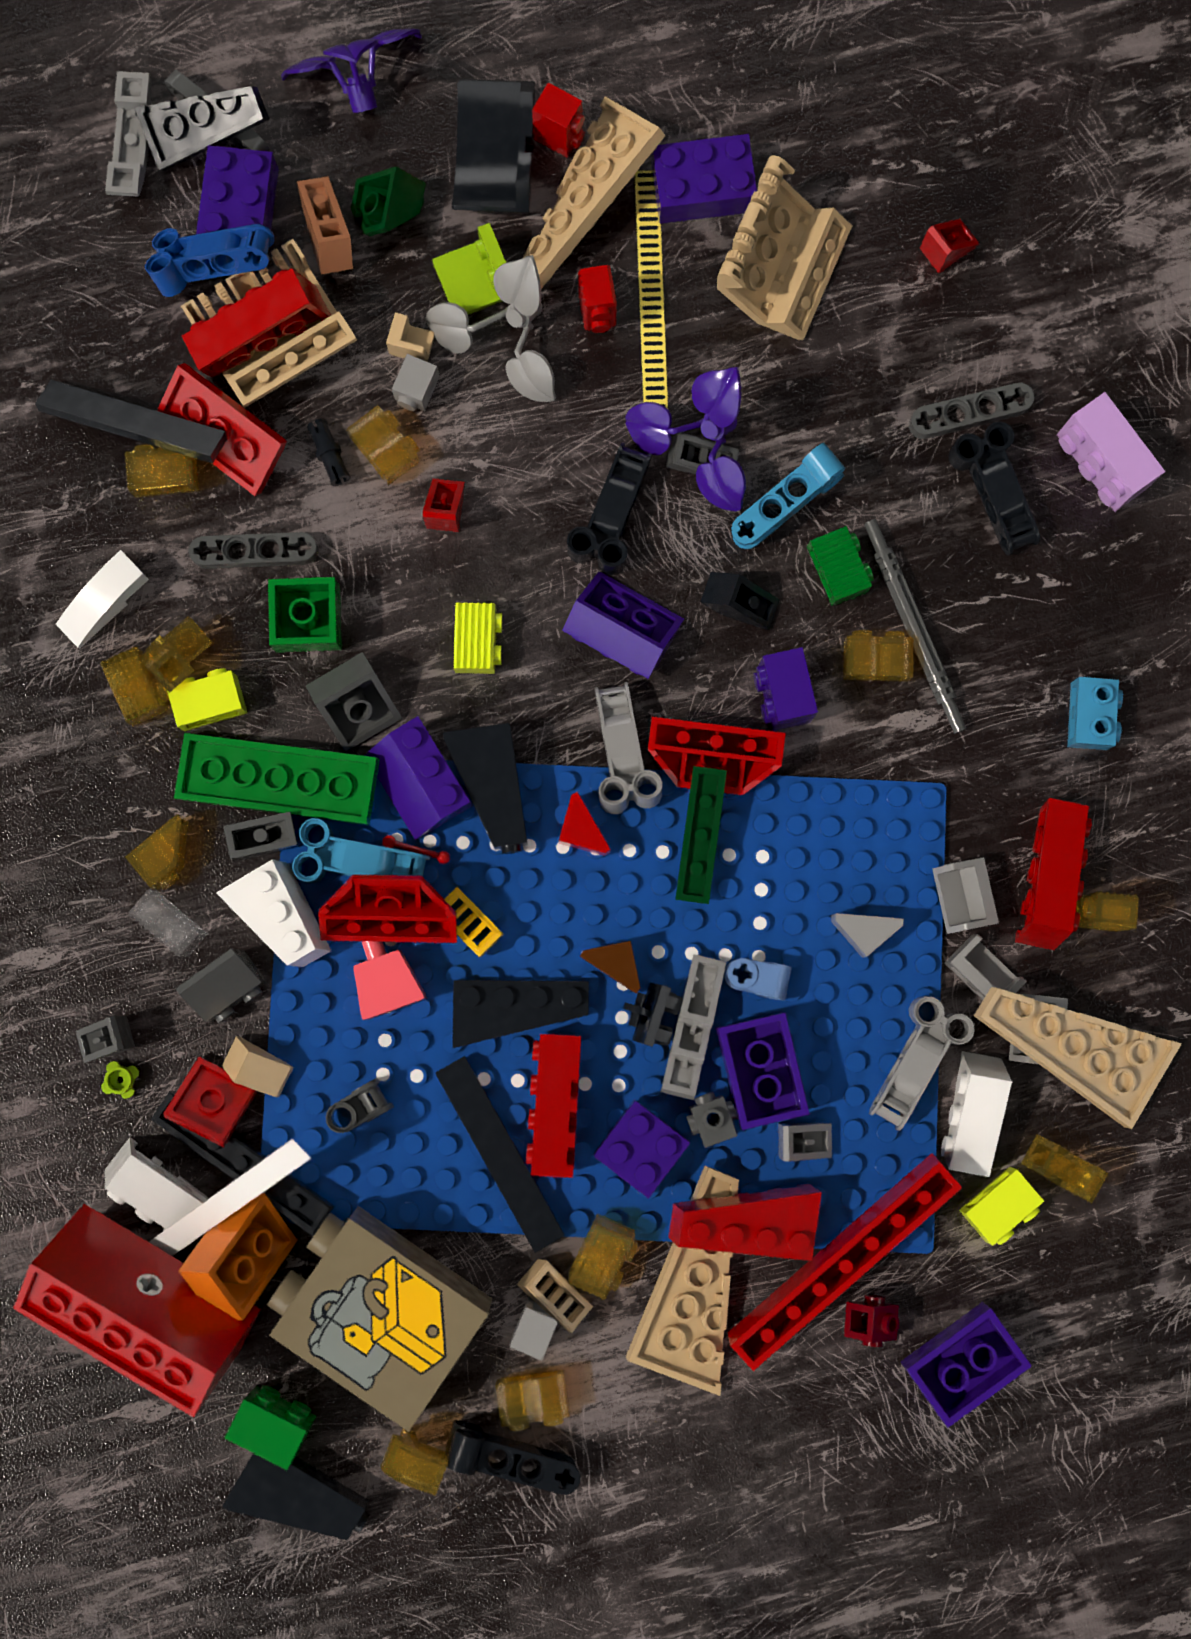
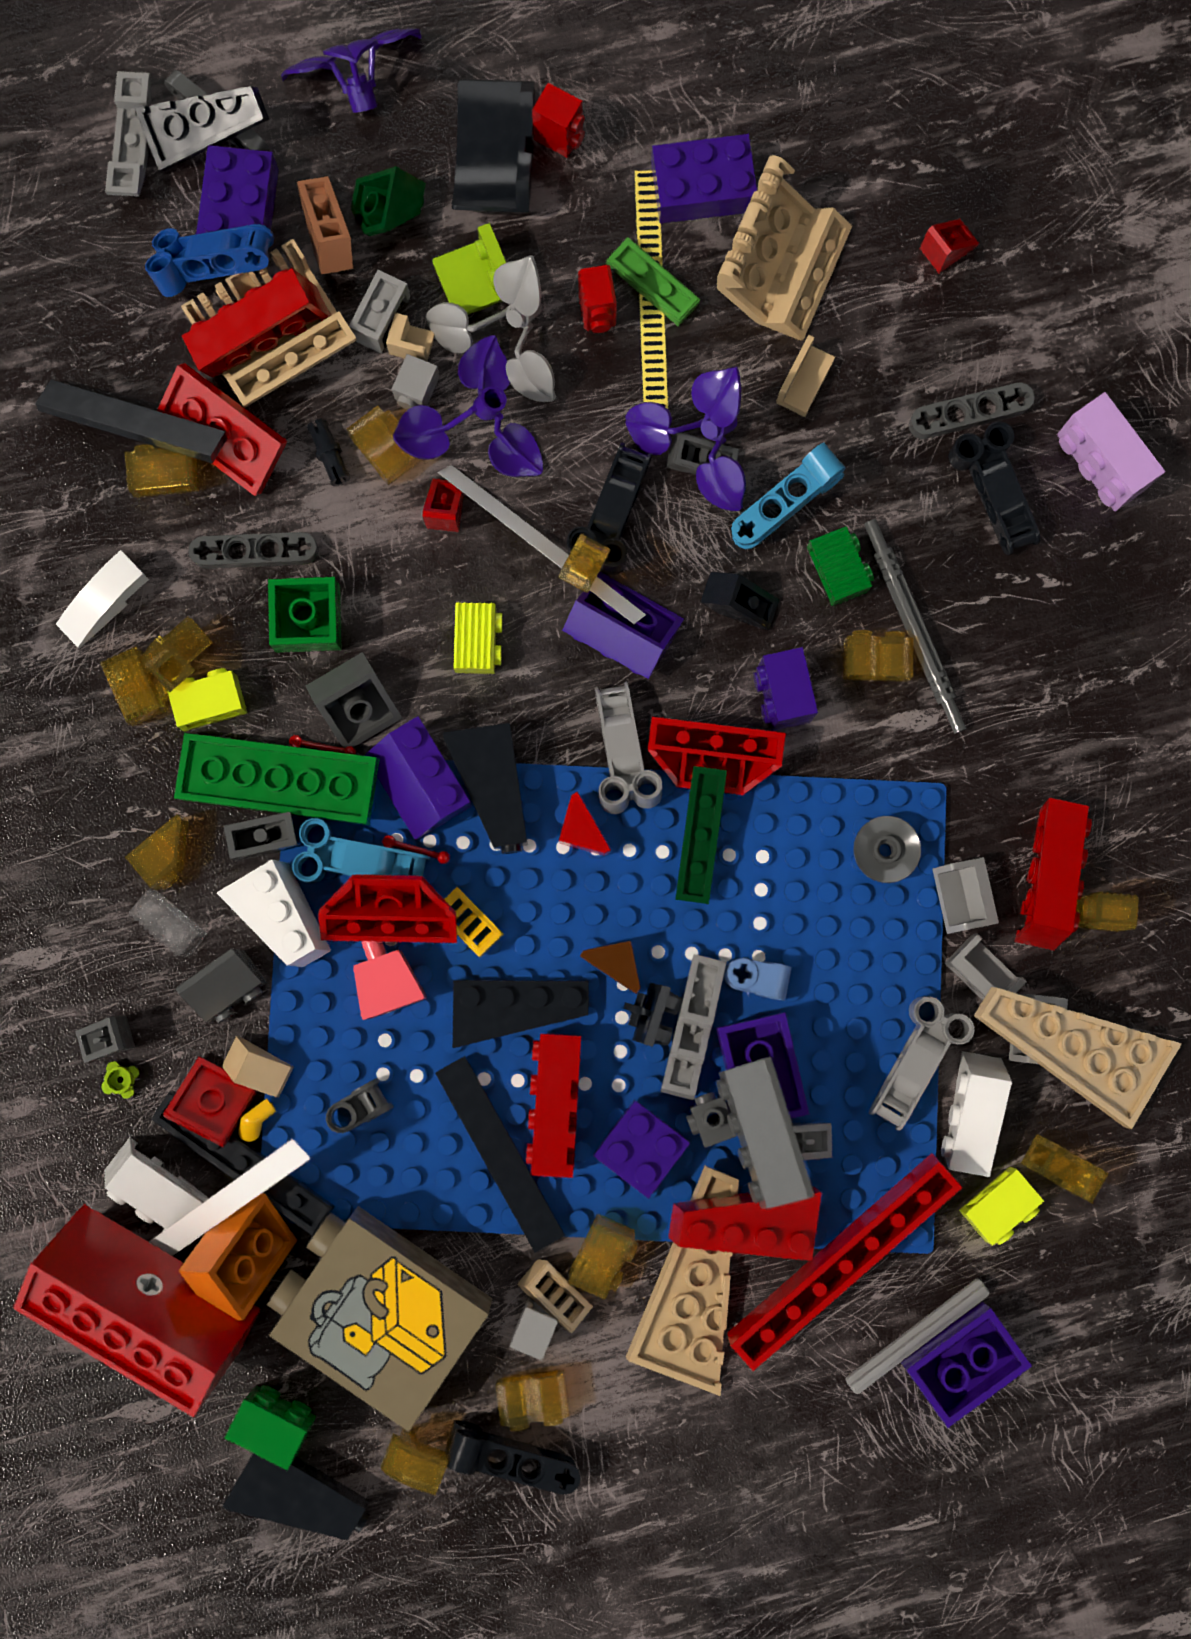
tan wing [523,97,666,289] -> none
light grey slope [831,913,904,958] -> none
dark red brick [844,1294,899,1347] -> none
dark azure brick [1067,677,1123,750] -> none
none -> yellow arm [238,1098,277,1142]
none -> red hinge [289,735,356,755]
none -> light grey panel [349,270,410,353]
none -> dark purple plant [393,335,543,477]
none -> white sticker [438,465,646,624]
none -> clear yellow brick [558,533,611,593]
none -> bright green tile [606,237,700,327]
none -> dark grey slope [717,1057,815,1209]
none -> tan panel [776,335,835,417]
none -> light grey axle [846,1279,989,1394]
none -> dark grey dish [853,816,921,883]

